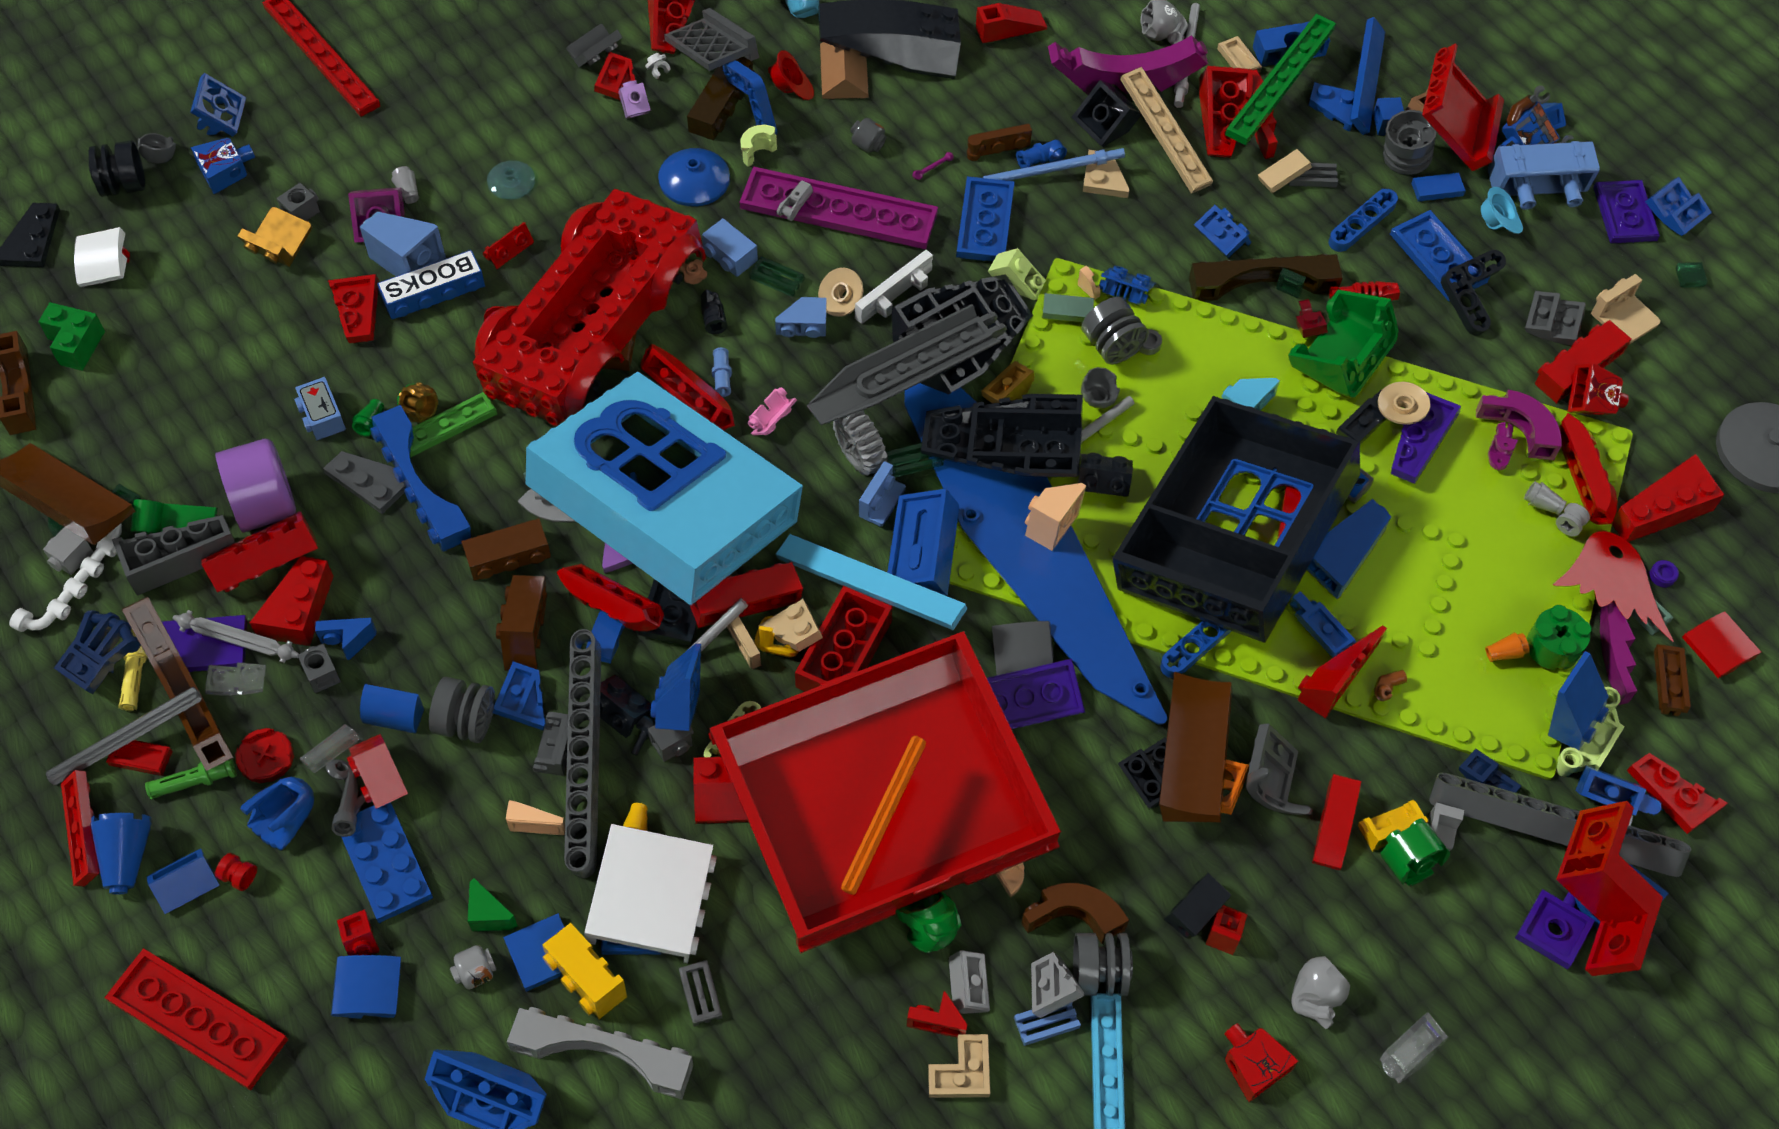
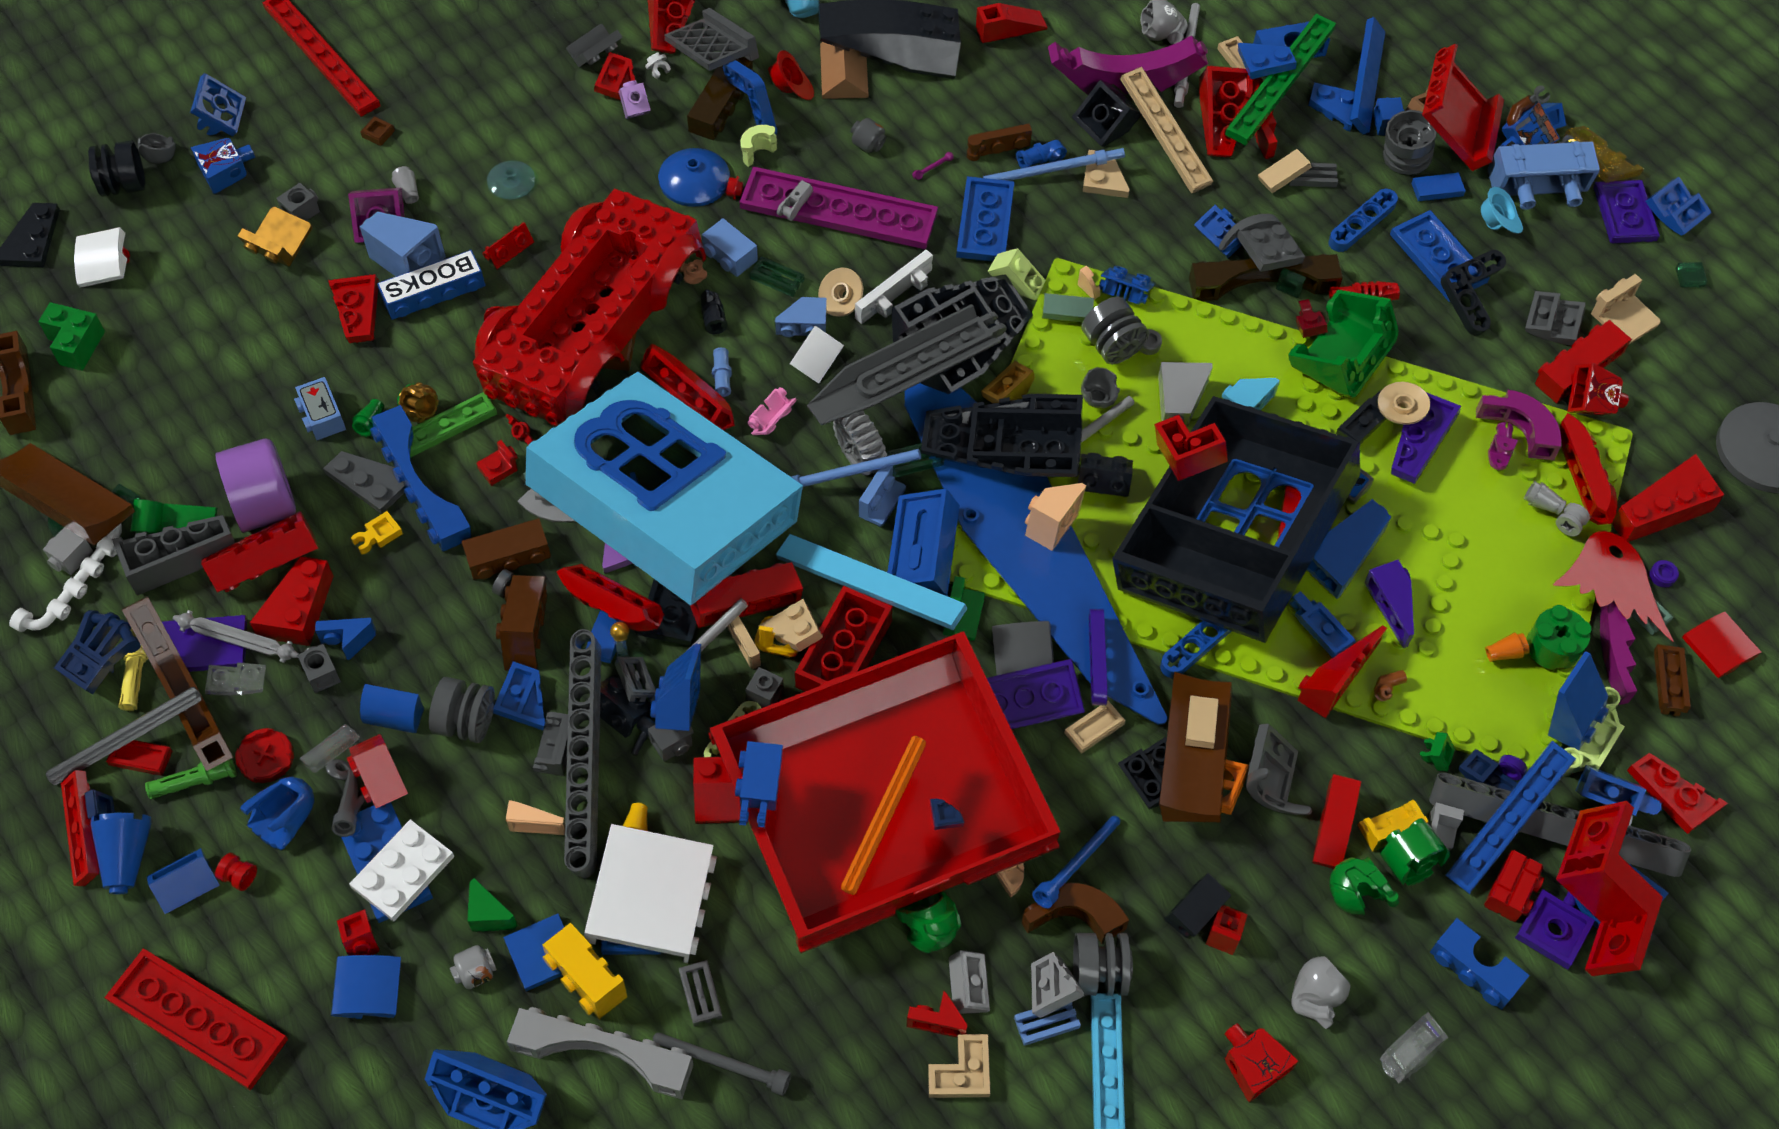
none -> dark blue tile [85,789,115,820]
none -> white plate [349,820,454,922]
none -> yellow plate [351,511,403,555]
none -> reddish brown tile [360,116,395,146]
none -> red bracket [476,440,518,486]
none -> flat silver tile [492,569,514,597]
none -> red piece [506,413,534,445]
none -> pearl gold piece [610,622,629,657]
none -> dark grey tile [615,657,656,702]
none -> dark grey piece [653,1033,791,1096]
none -> red plate [726,176,743,200]
none -> blue hinge [735,741,783,828]
none -> dark grey brick [746,667,784,708]
none -> white sticker [790,326,844,384]
none -> medium blue bar [791,449,921,490]
none -> dark blue tile [930,799,964,830]
none -> green panel [943,576,985,641]
none -> blue piece [1033,816,1120,908]
none -> tan tile [1064,701,1126,754]
none -> dark purple beam [1089,609,1107,706]
none -> red brick [1154,415,1228,481]
none -> light grey slope [1158,362,1213,427]
none -> tan tile [1185,695,1218,749]
none -> dark grey piece [1219,214,1305,272]
none -> blue wing [1238,43,1296,79]
none -> green helmet [1329,857,1399,915]
none -> dark purple slope [1364,560,1414,648]
none -> green tile [1420,732,1455,772]
none -> blue arch [1430,918,1530,1010]
none -> blue tile [1445,741,1576,894]
none -> red brick [1484,850,1544,922]
none -> dark purple tile [1498,755,1528,780]
none -> clear yellow wing [1564,126,1644,183]

